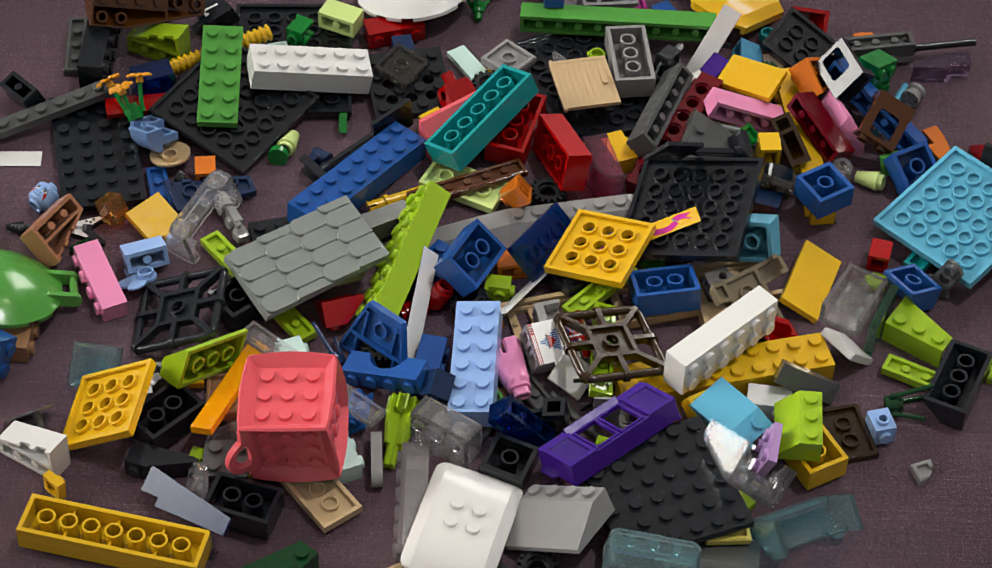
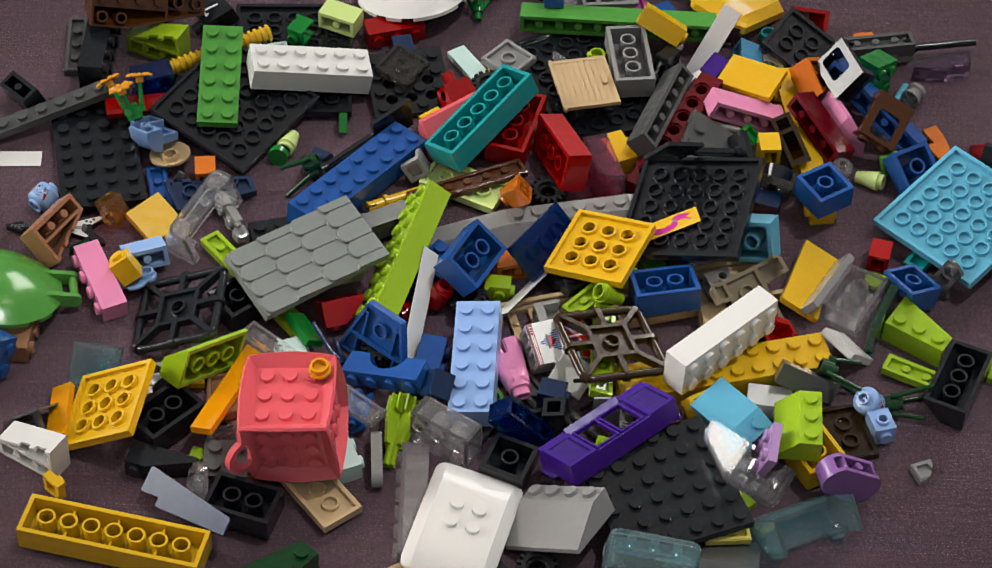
none -> light orange tile [46,381,75,438]
none -> yellow brick [109,248,142,287]
none -> dark green plant [279,153,322,198]
none -> green tile [284,312,323,347]
none -> light orange plate [308,357,332,380]
none -> light grey panel [401,148,430,183]
none -> dark blue brick [536,377,571,408]
none -> lime cone [592,282,625,306]
none -> yellow brick [636,2,688,47]
none -> light grey tile [800,252,854,315]
none -> medium lavender brick [815,453,881,502]
none -> dark green plant [816,355,862,395]
none -> light blue head [853,387,885,417]

